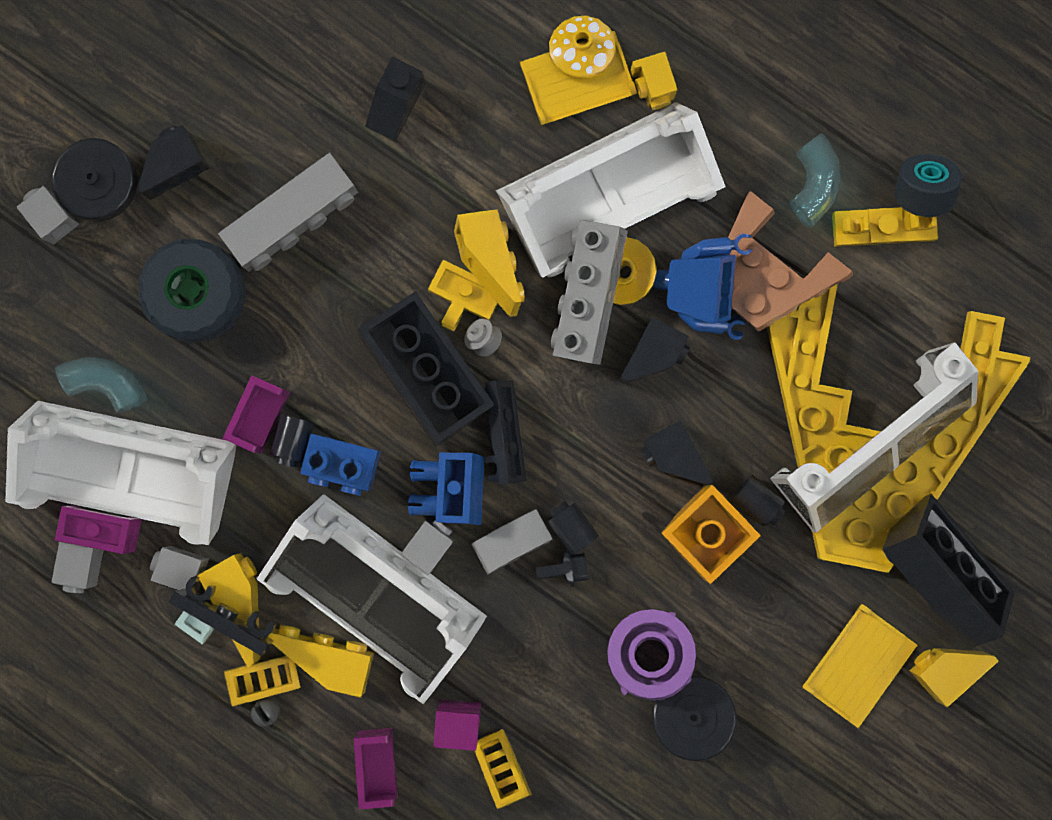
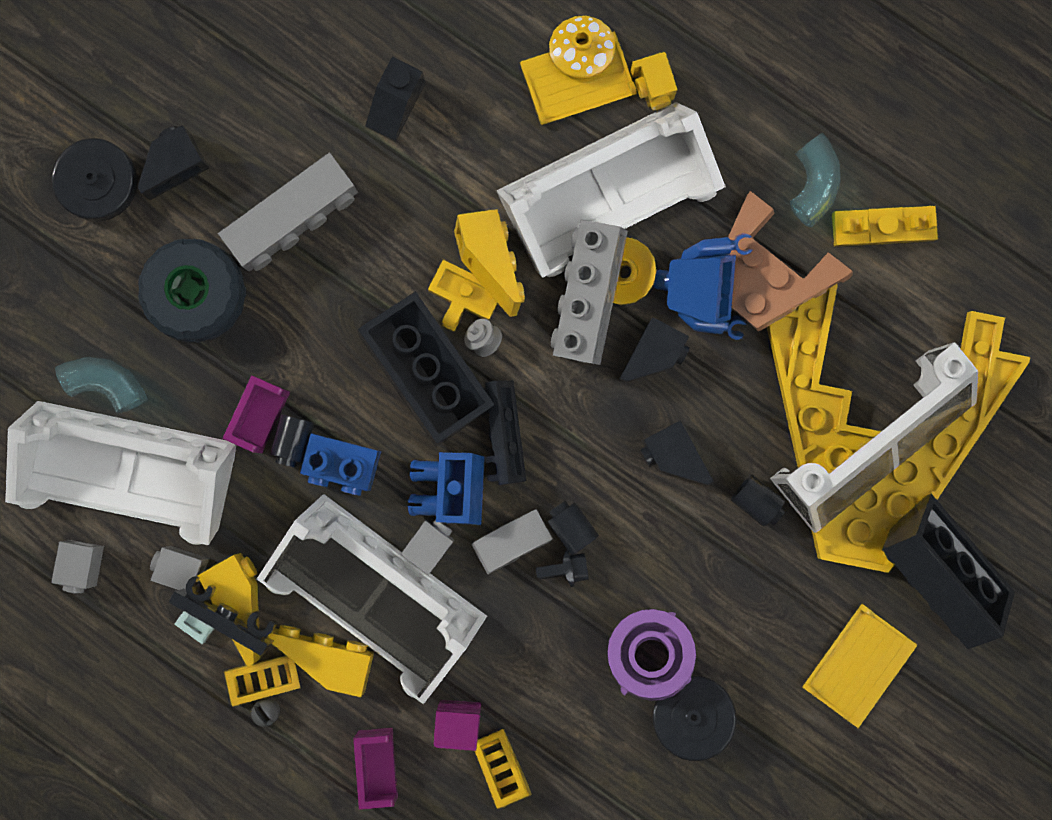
light grey brick [17,186,80,245] -> none
magenta panel [55,505,142,554] -> none
light orange slope [661,485,761,584] -> none
black wheel [894,154,963,217] -> none
yellow slope [909,648,999,707] -> none

